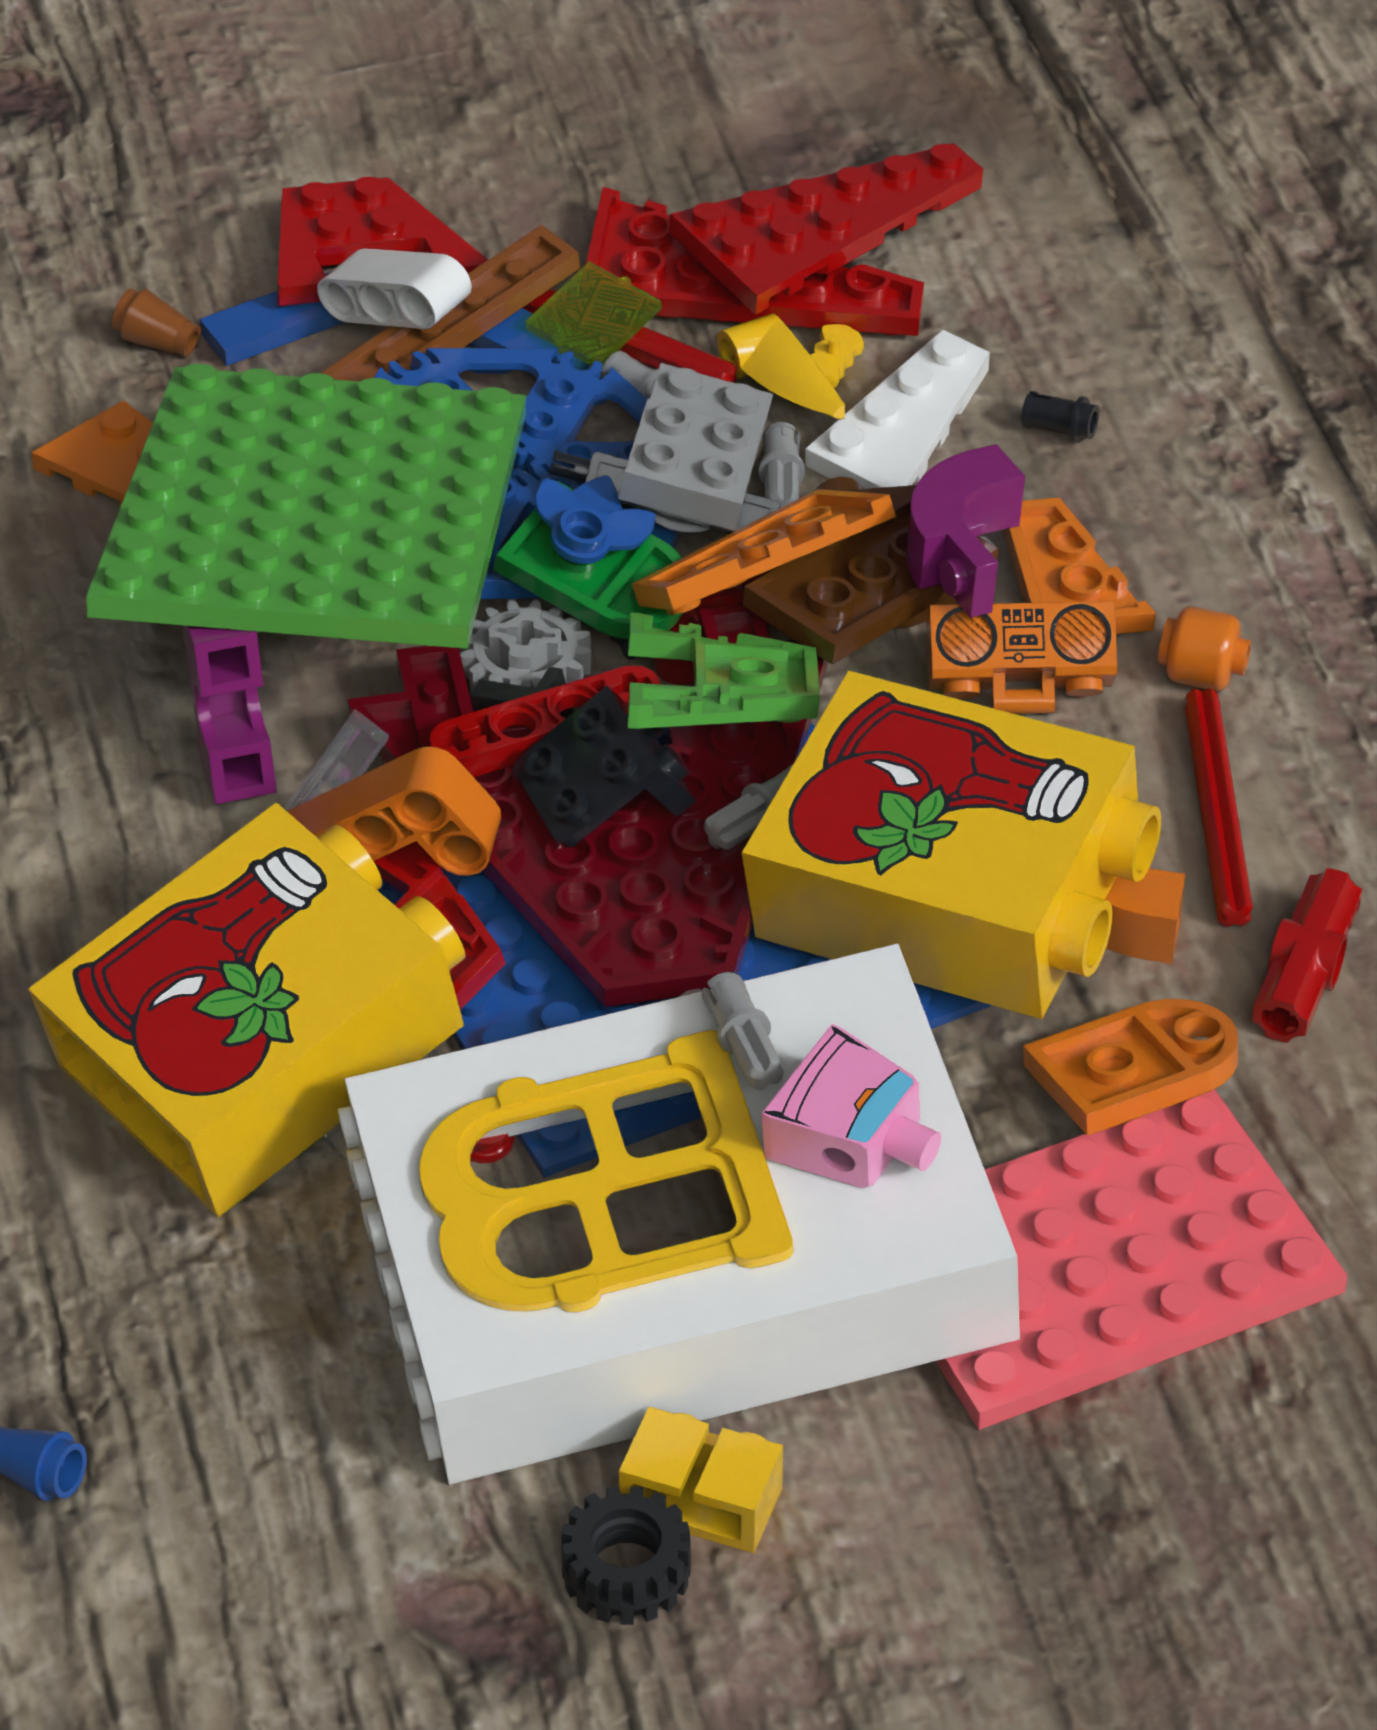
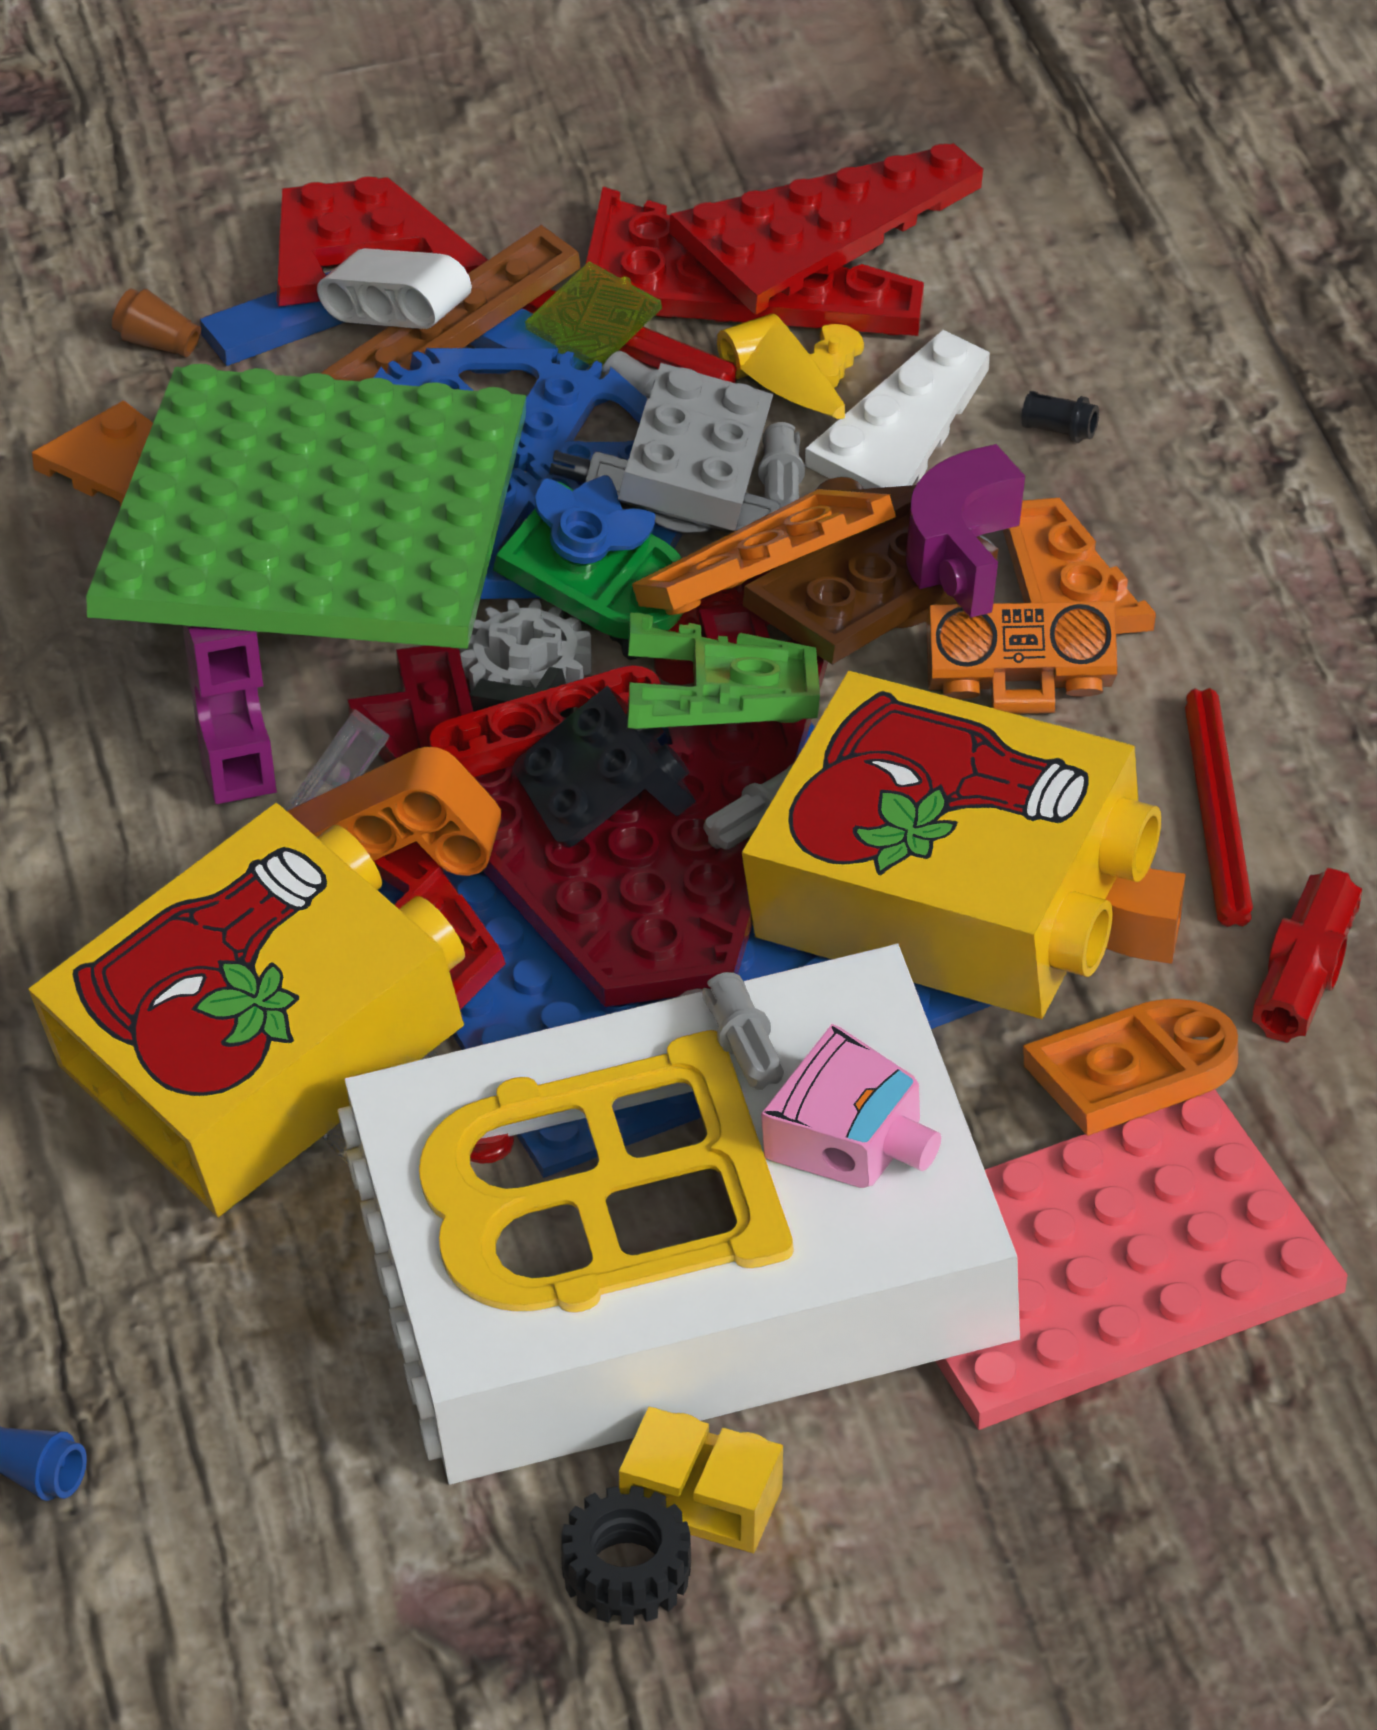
orange head [1158,606,1252,692] -> none

